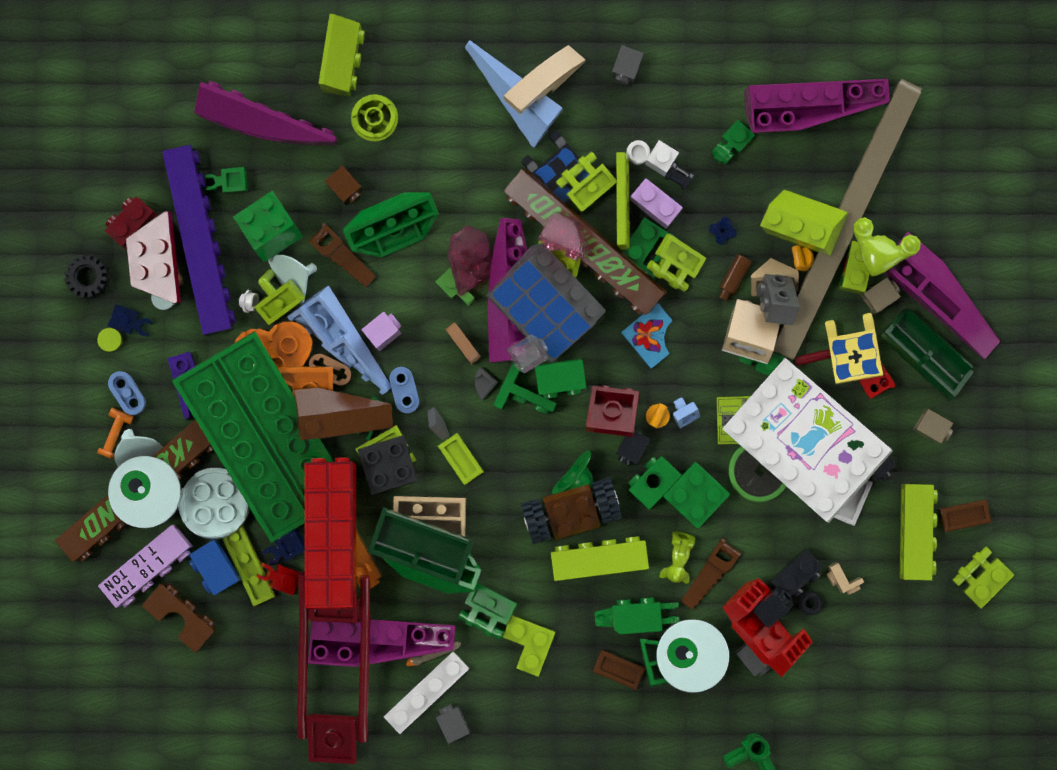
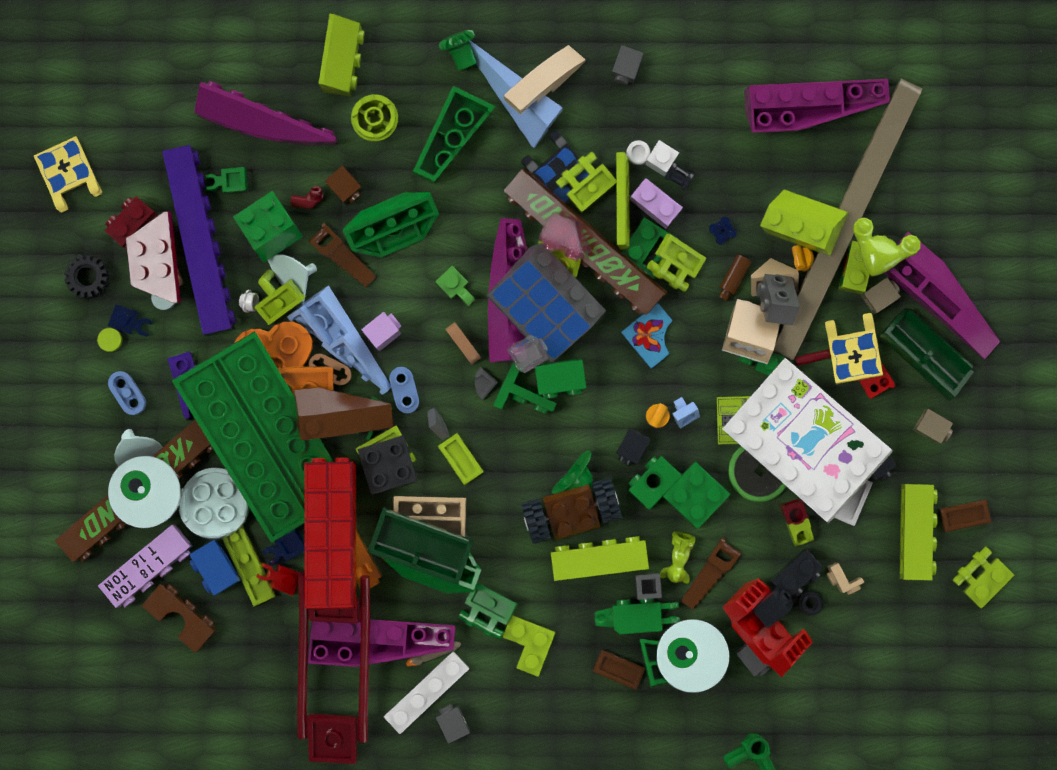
orange piece [97,407,134,459] -> none
clear pink slope [448,225,492,296] -> none
dark red plate [586,385,639,437] -> none
green plate [711,120,755,165] -> none
none -> light yellow flag [34,136,102,213]
none -> dark red arm [290,186,324,209]
none -> green wedge [411,86,496,184]
none -> green gear [439,30,477,70]
none -> dark grey brick [635,573,662,600]
none -> leg [779,498,814,547]

